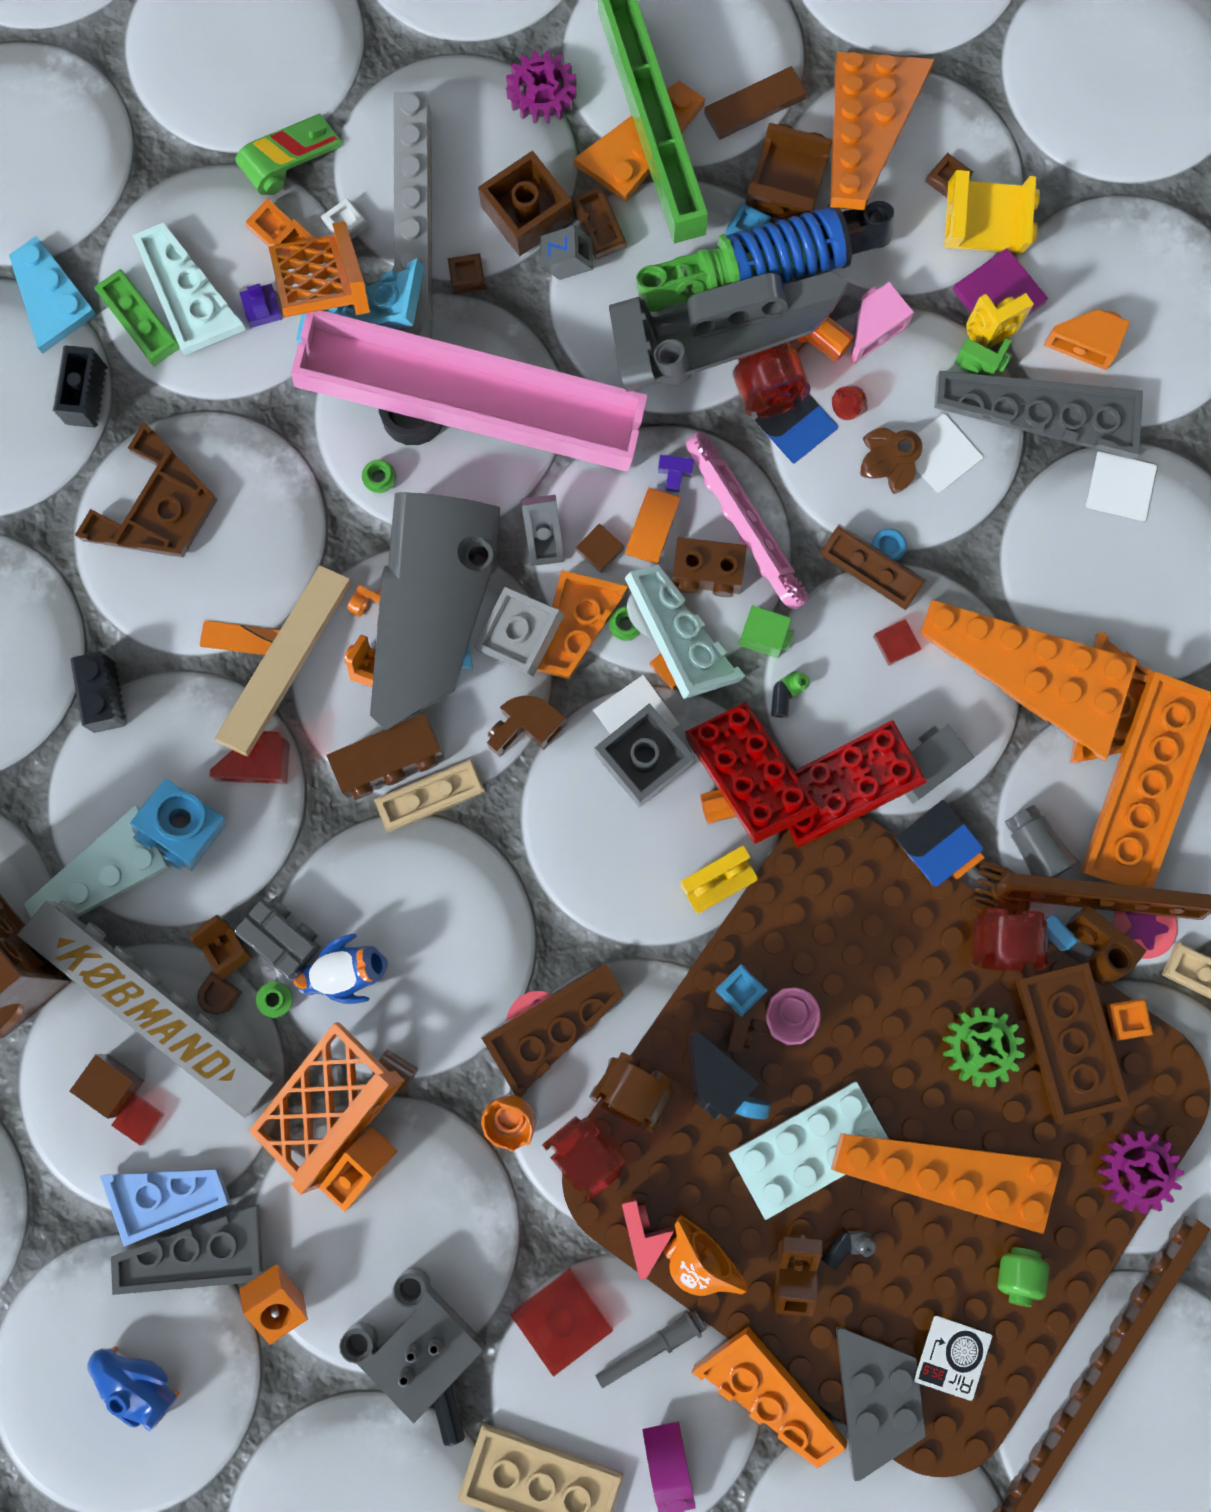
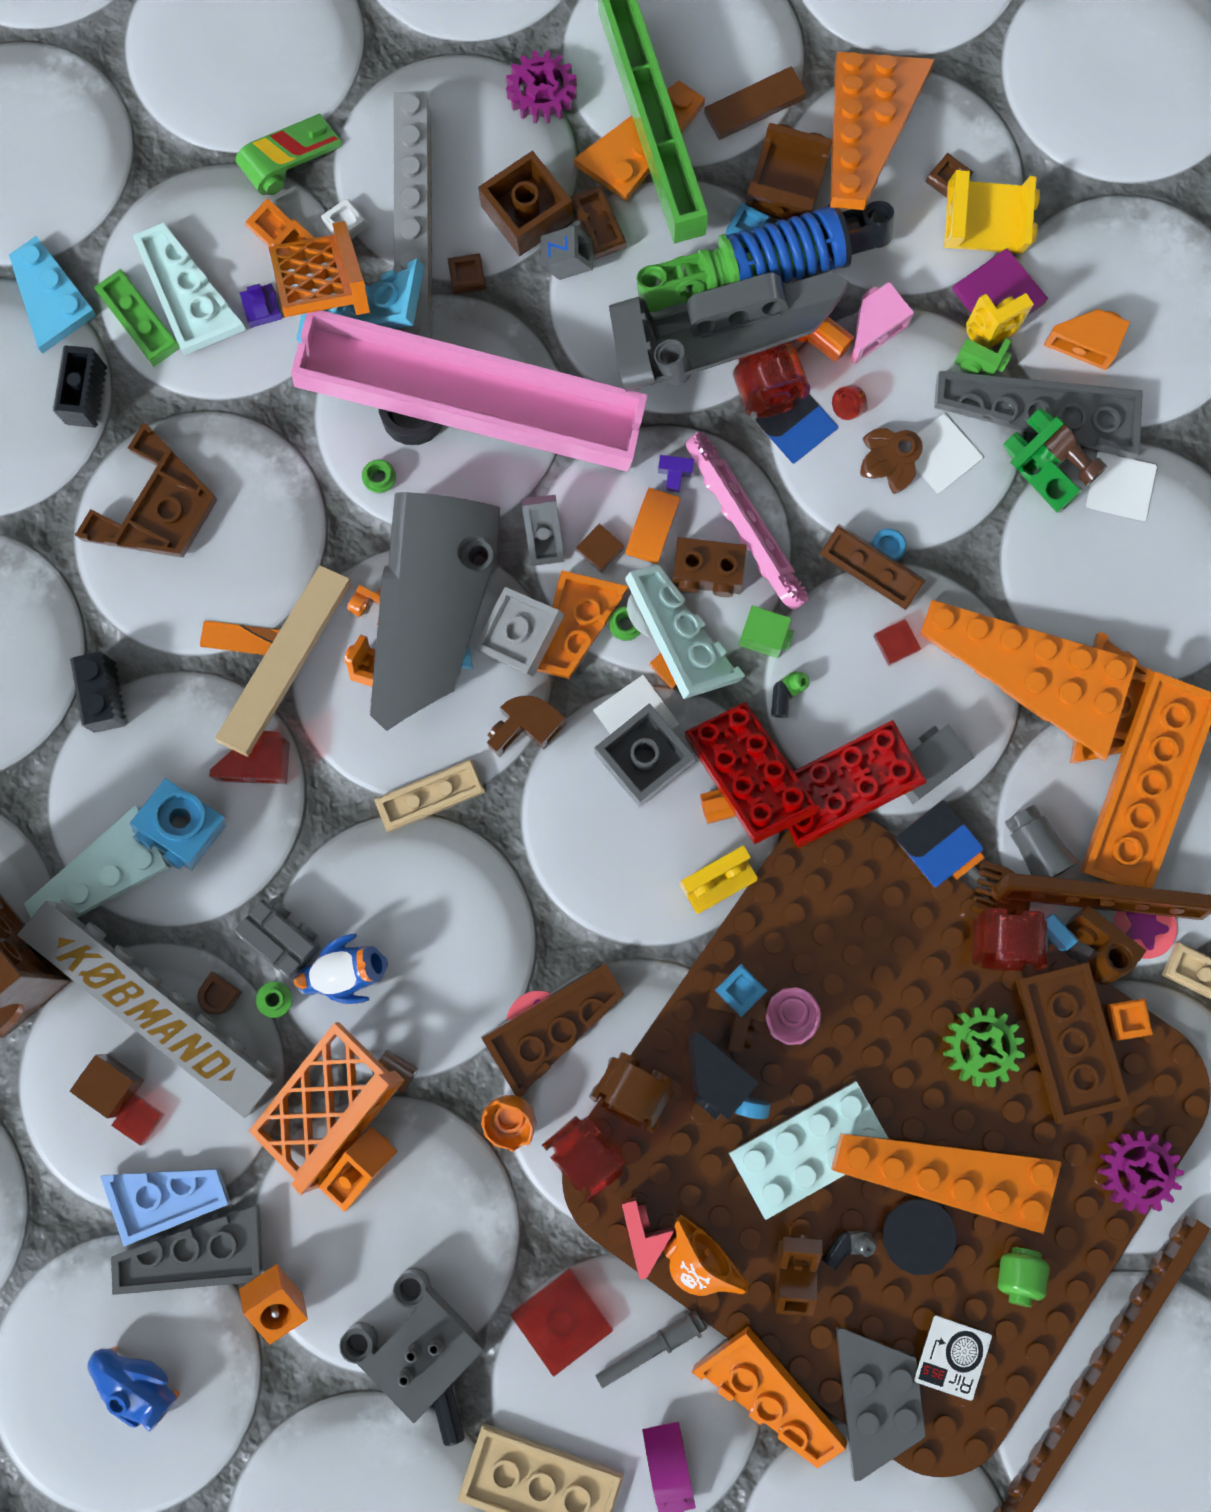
reddish brown bracket [189,915,252,980] -> none
reddish brown brick [326,713,444,800] -> none
none -> black tile [881,1198,957,1275]
none -> green hips [1003,408,1108,513]

